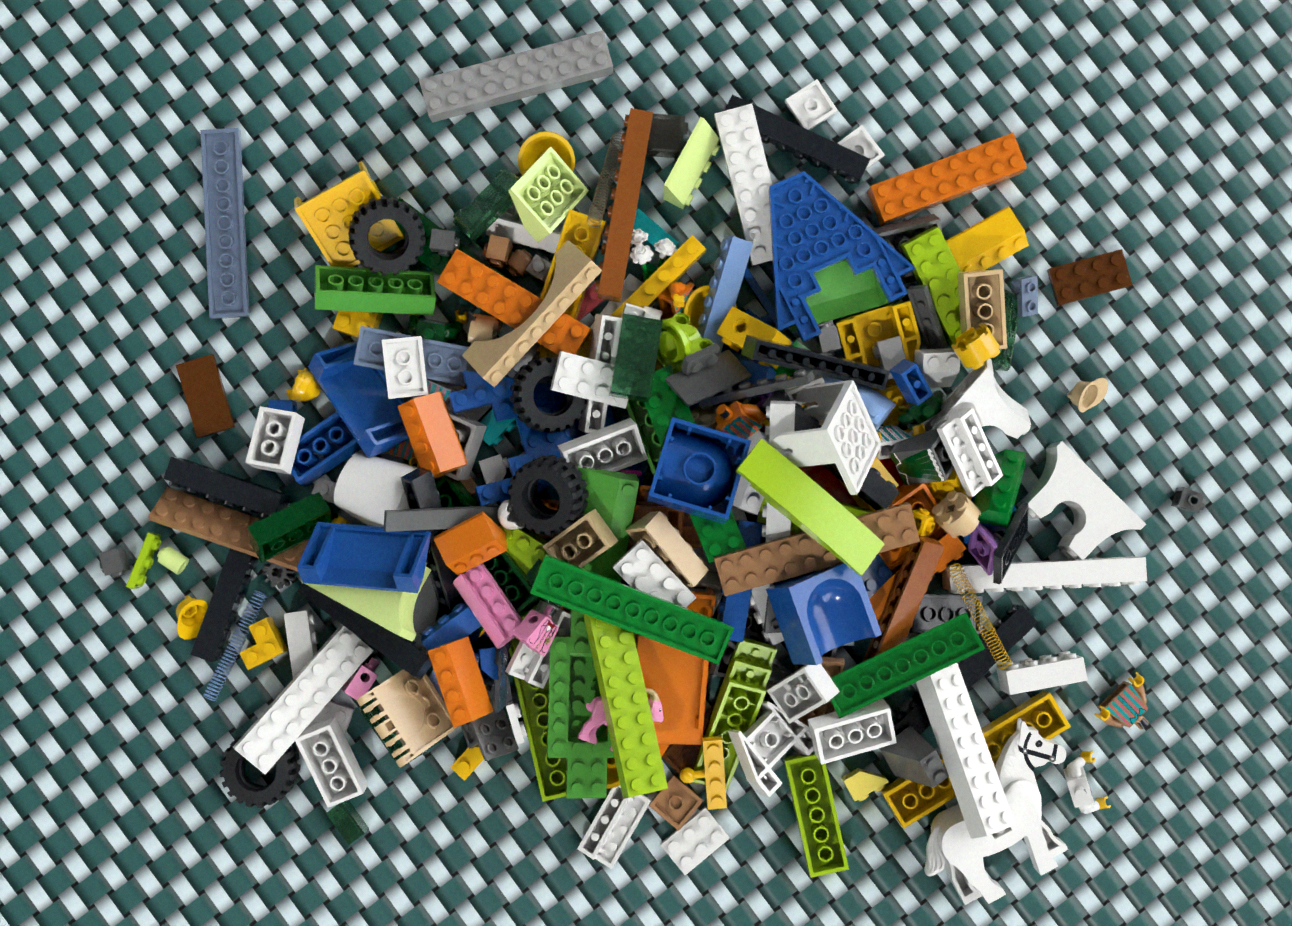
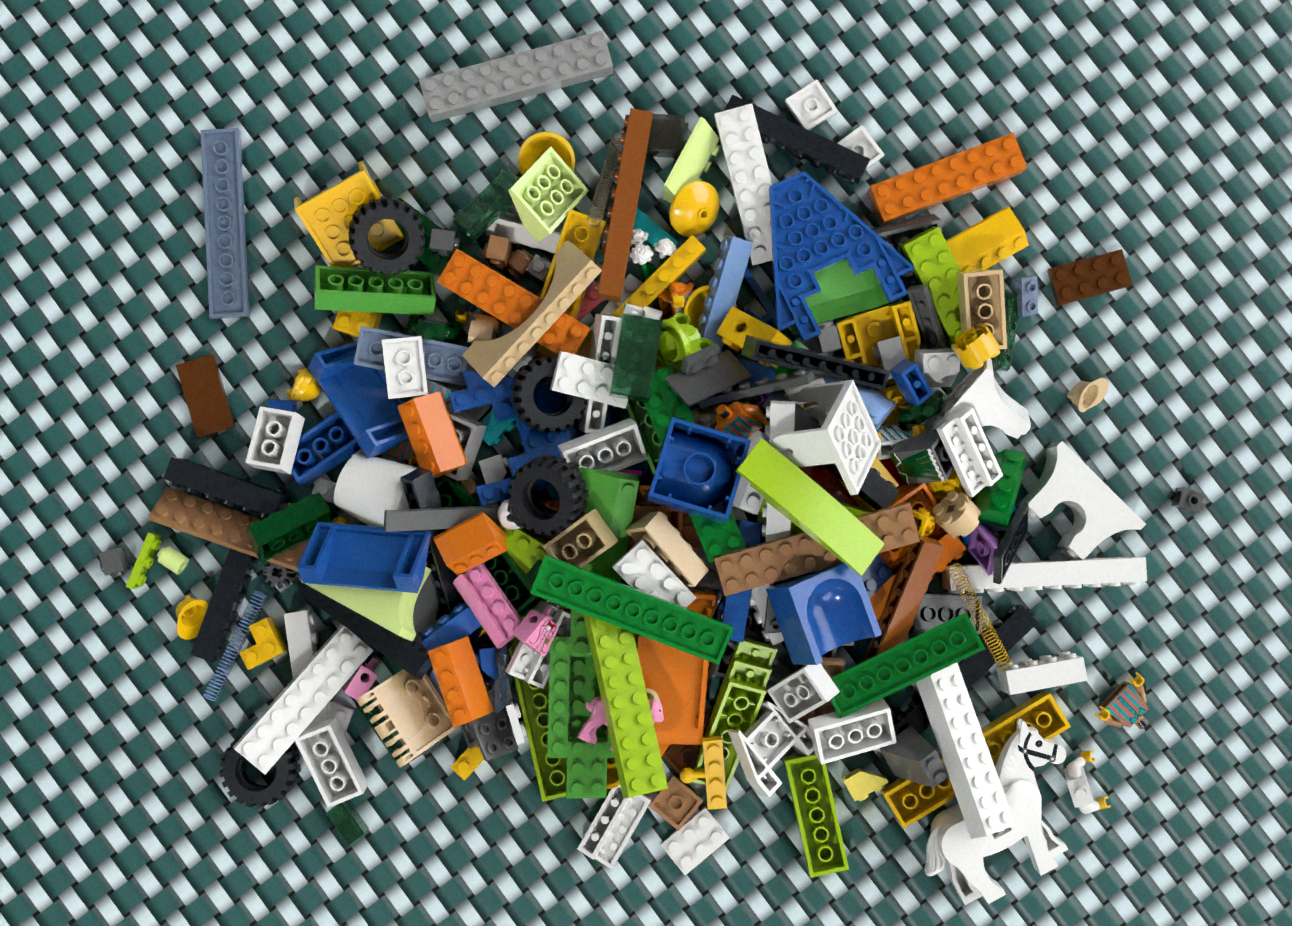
none -> yellow dish [669,181,720,237]

